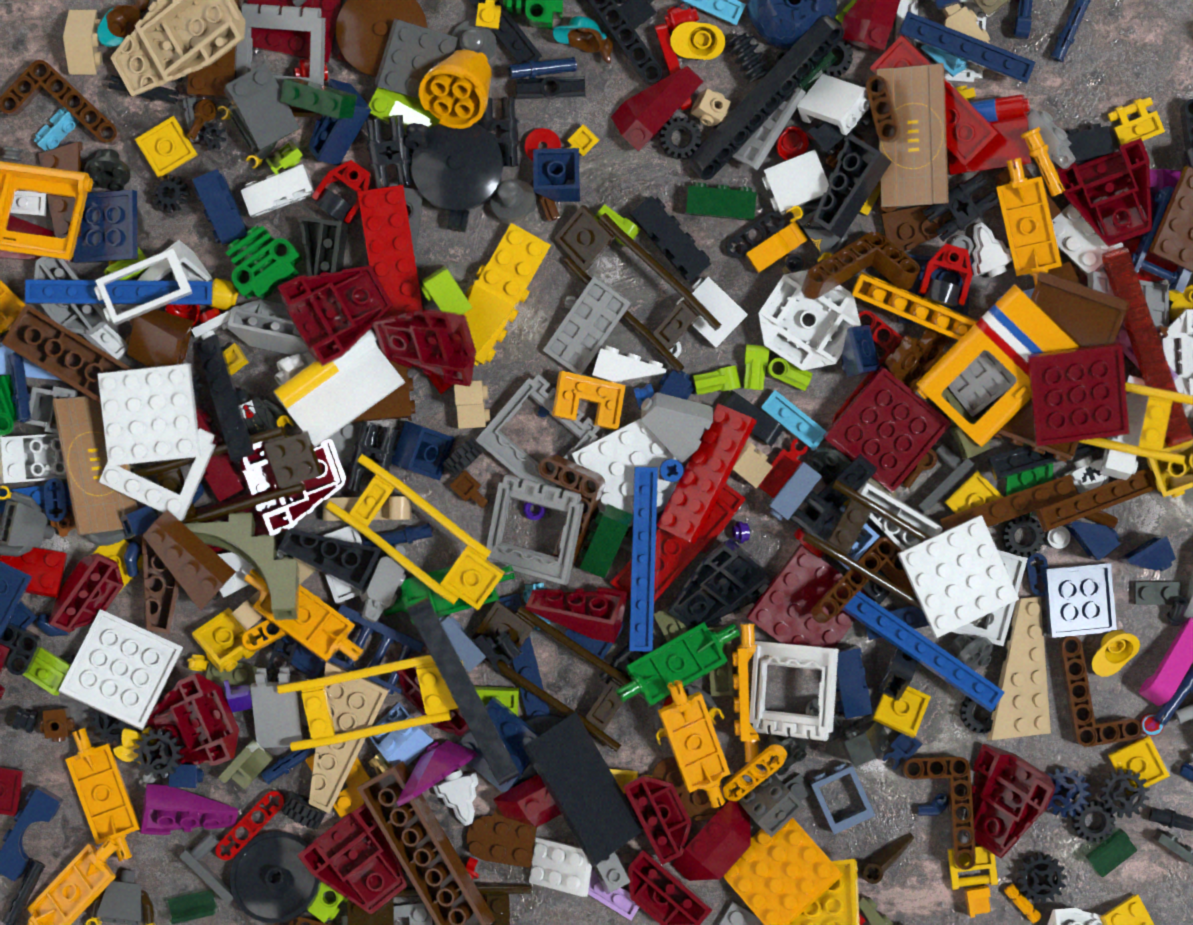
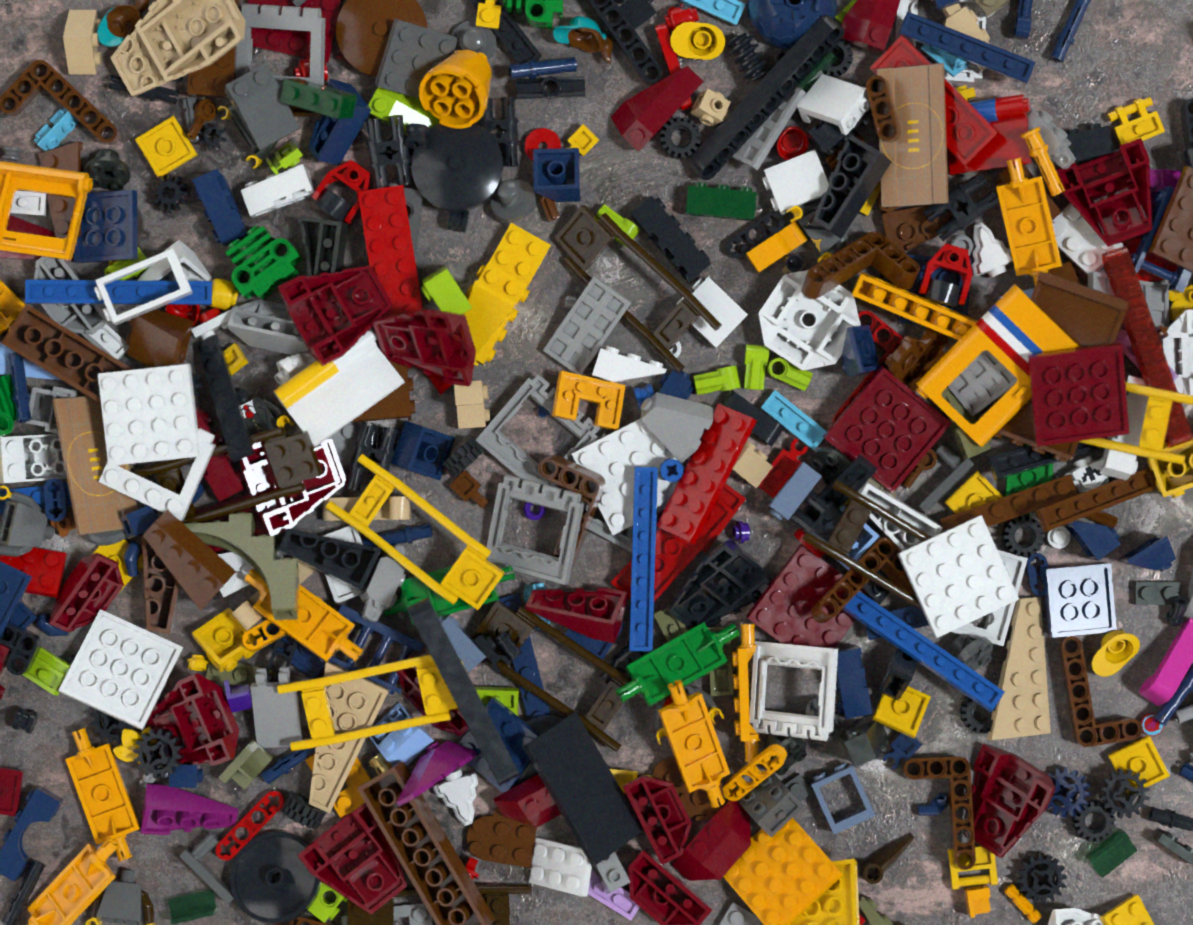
reddish brown brick [40,707,75,742] -> none
dark green brick [579,504,633,579] -> none

